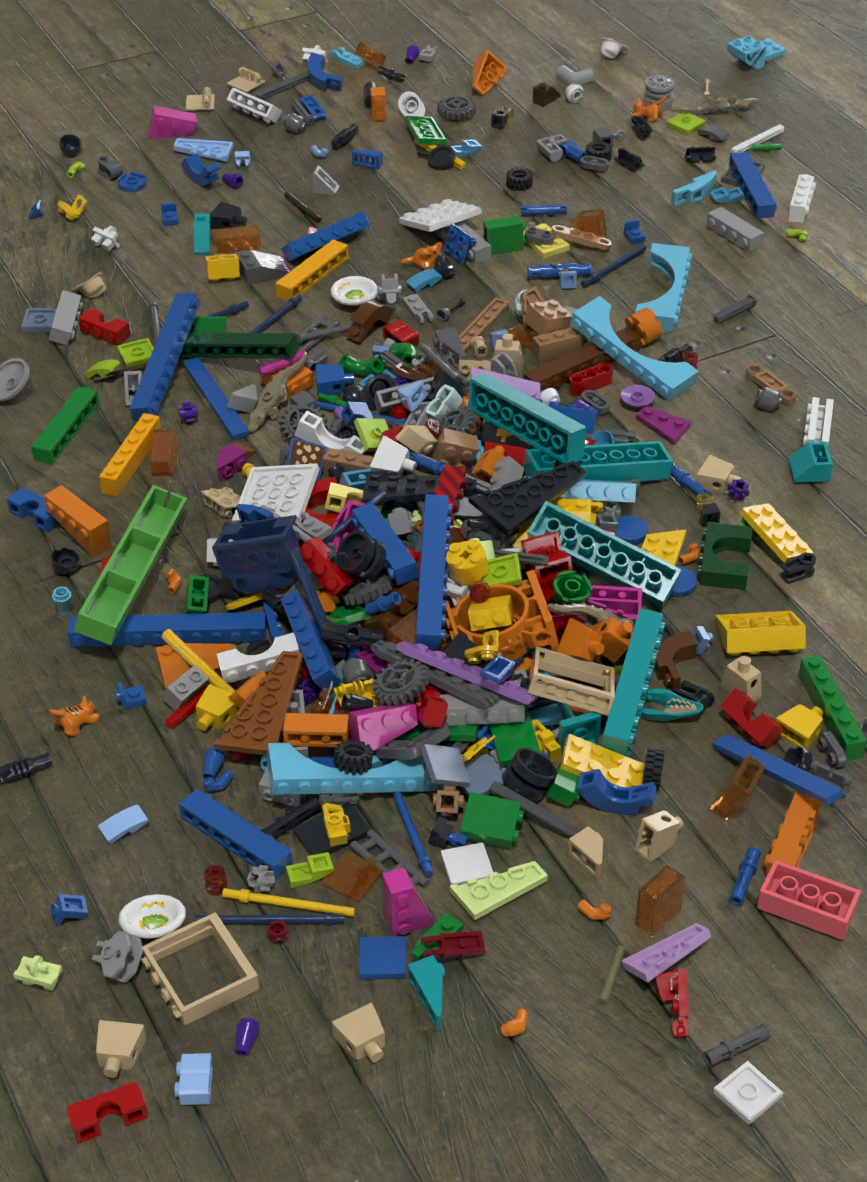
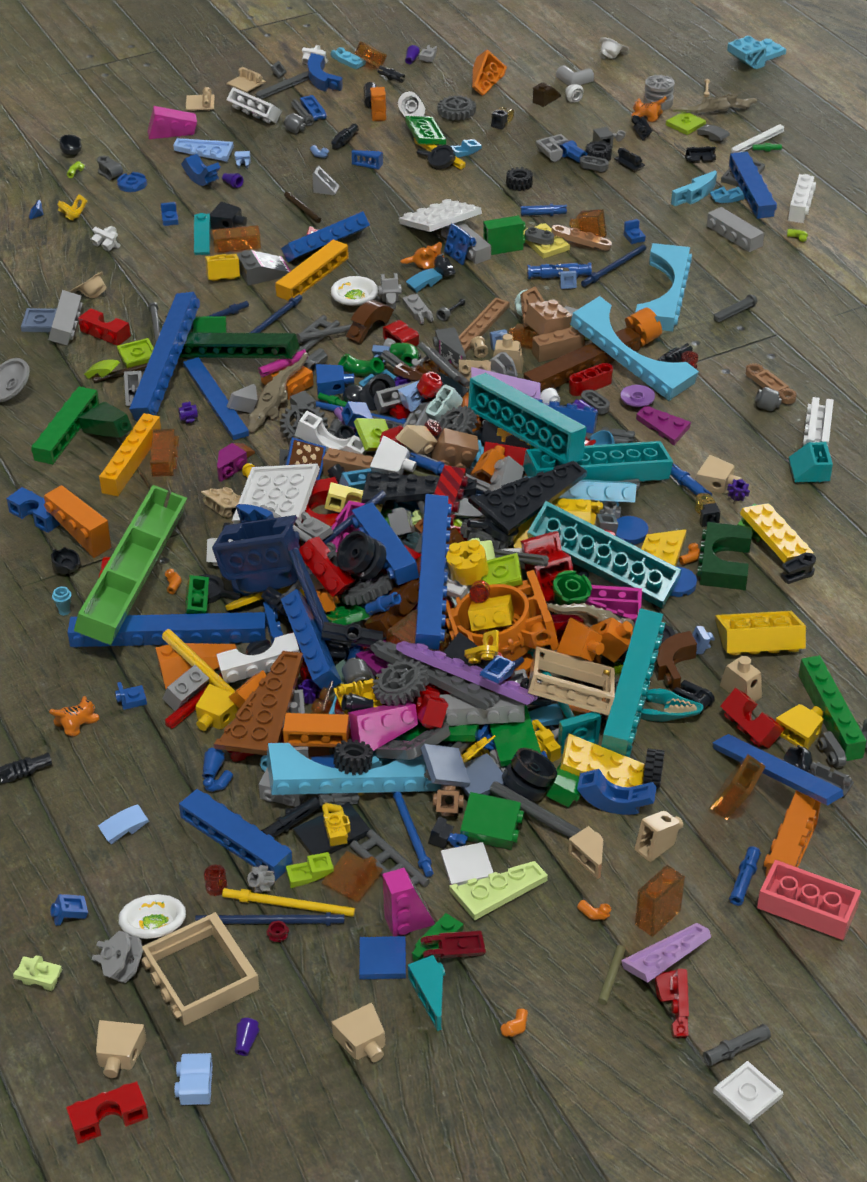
none -> dark green slope [77,402,133,438]
none -> red head [417,372,442,399]

